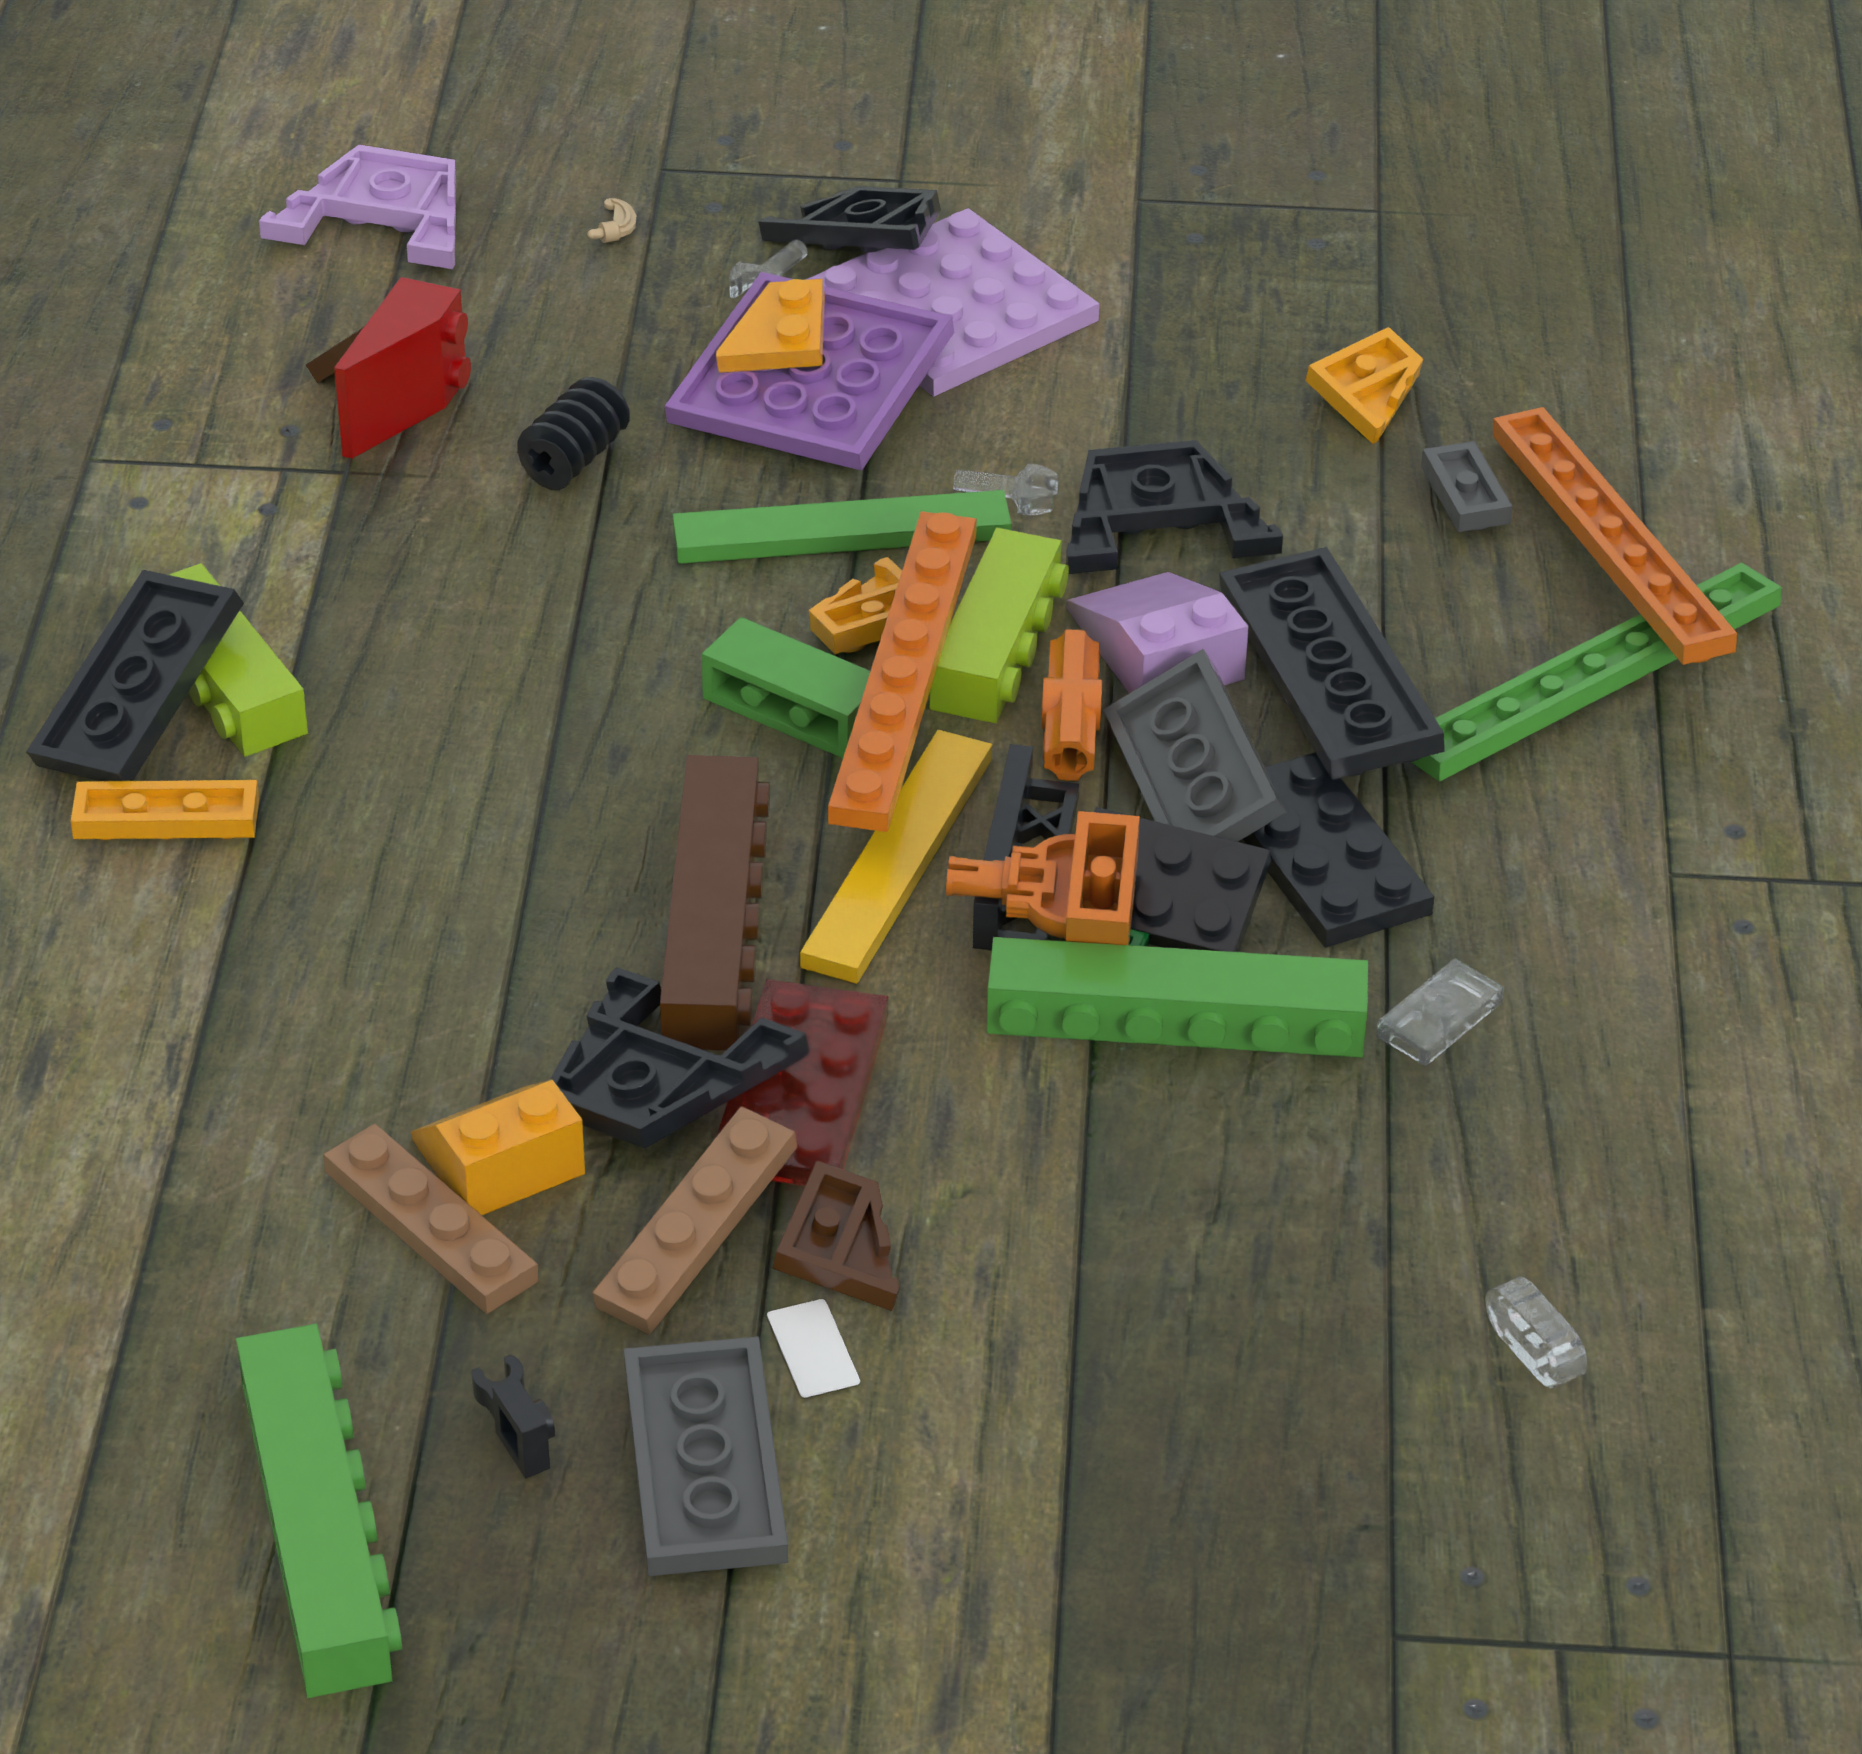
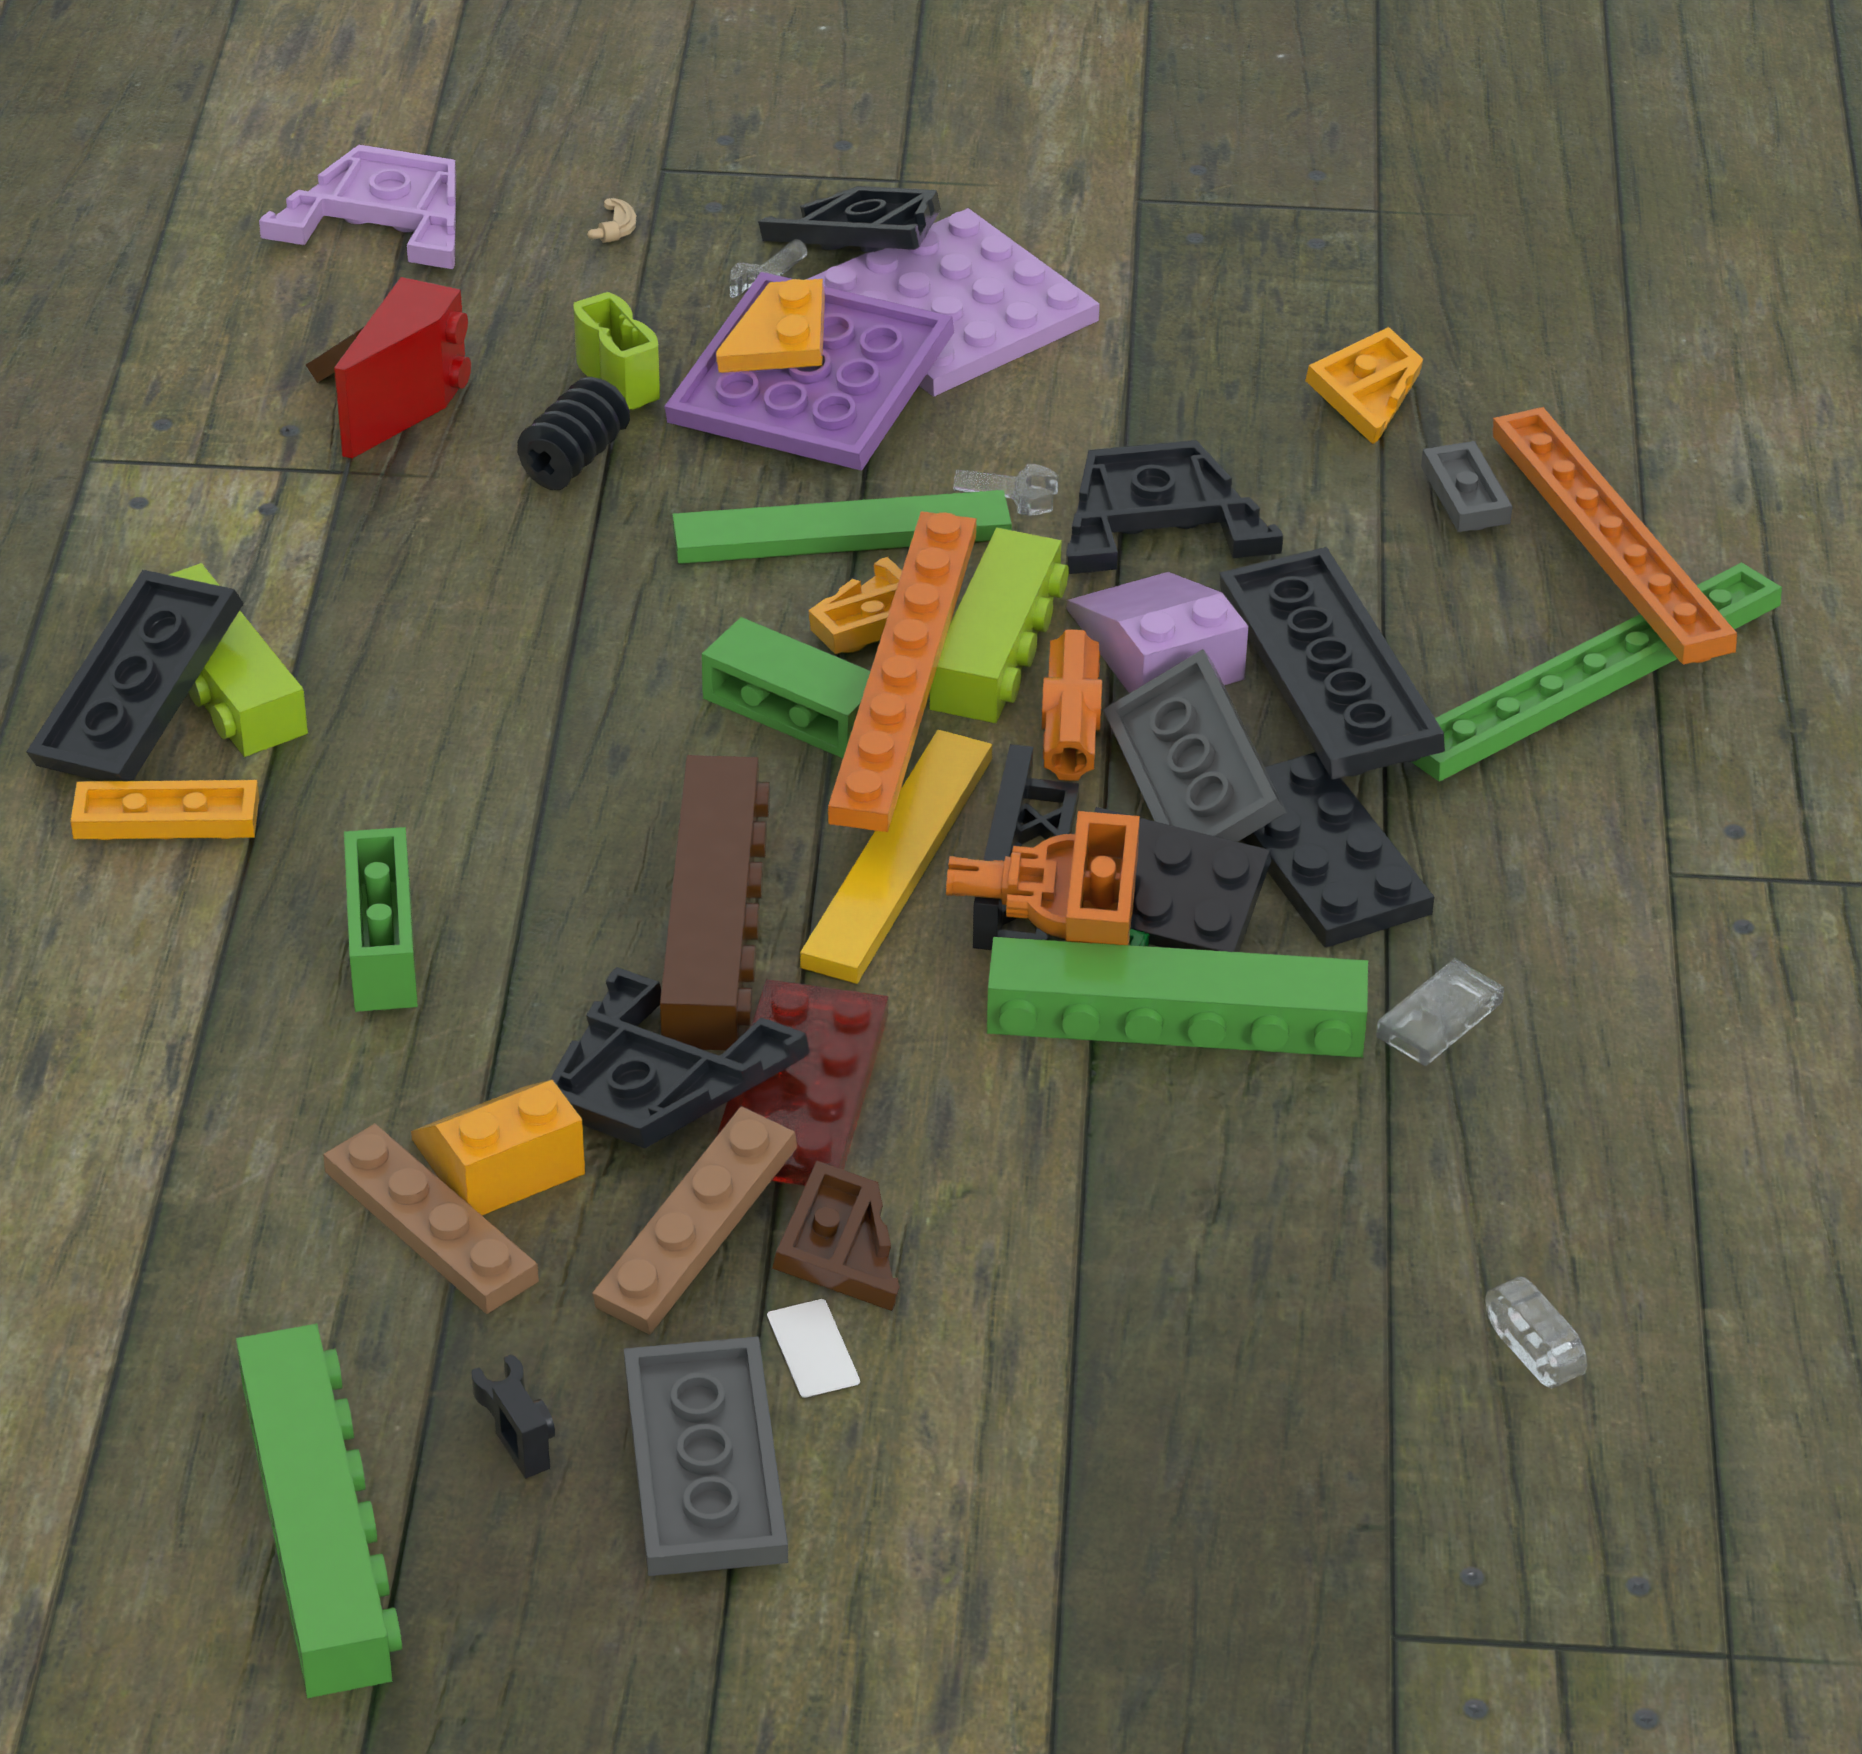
none -> bright green brick [344,827,418,1012]
none -> lime brick [573,292,660,410]

